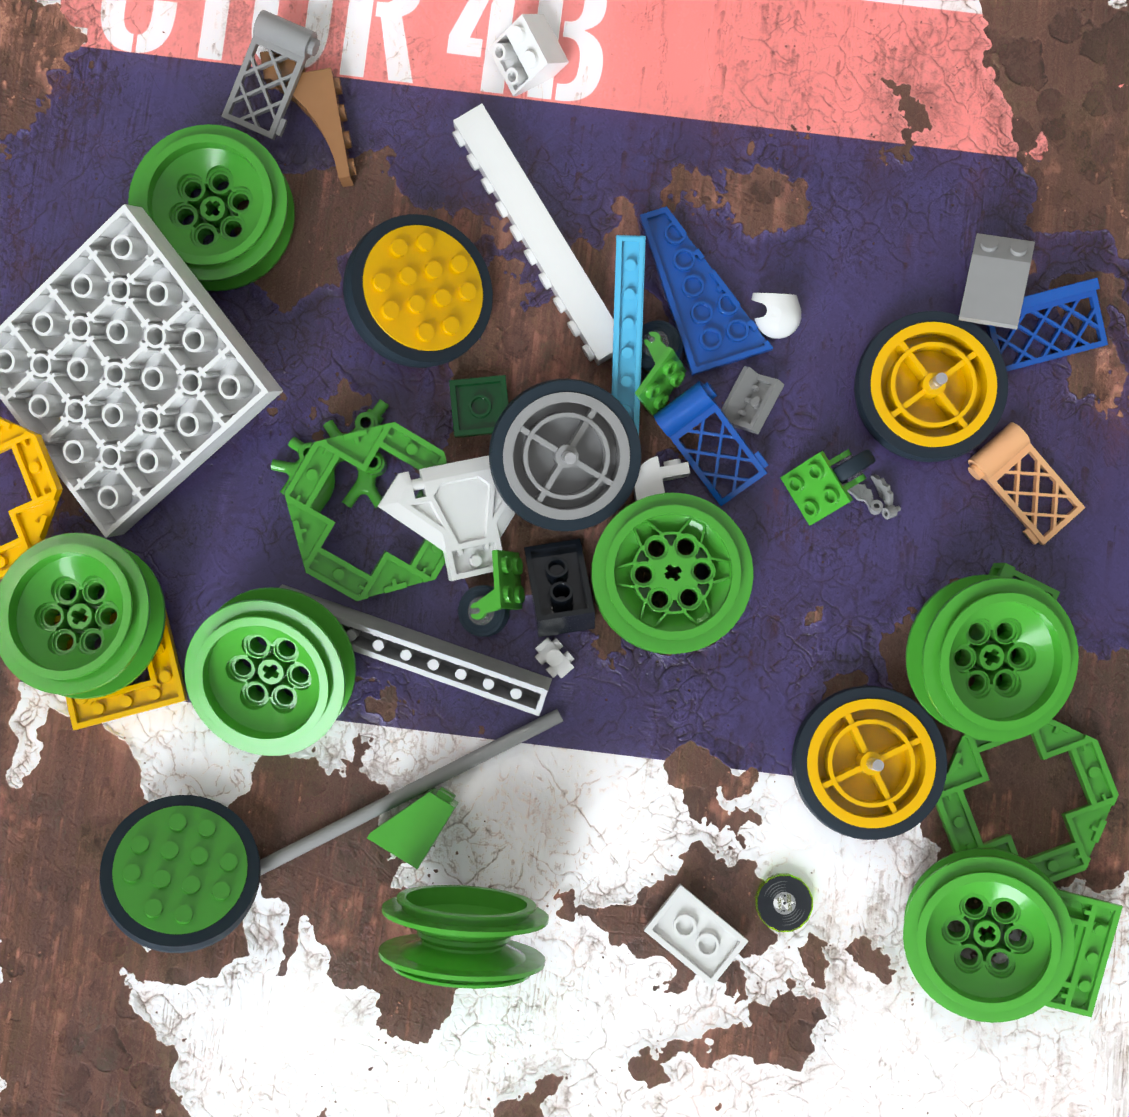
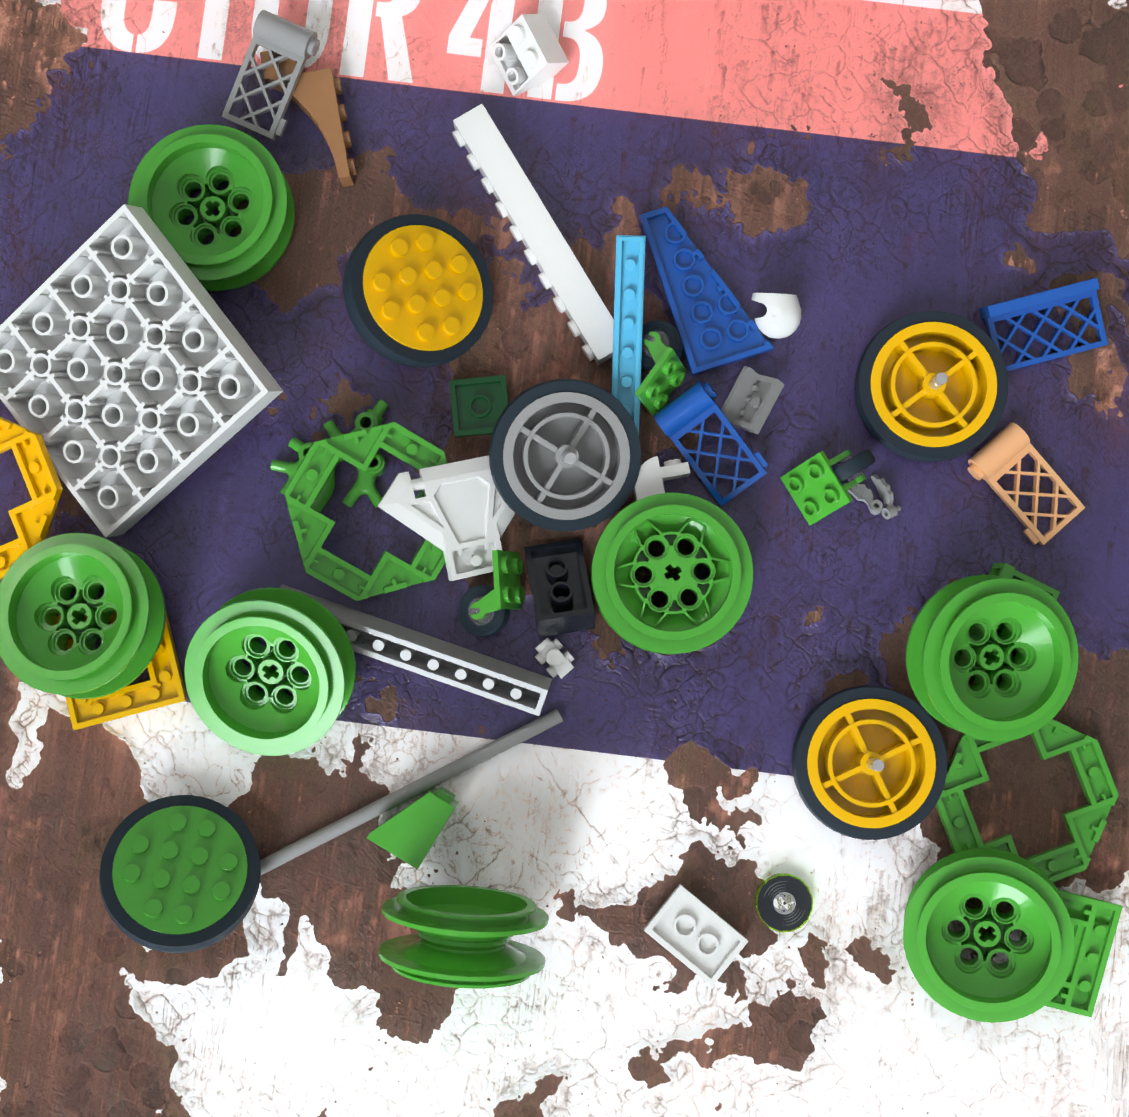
light grey slope [959,233,1035,329] -> none

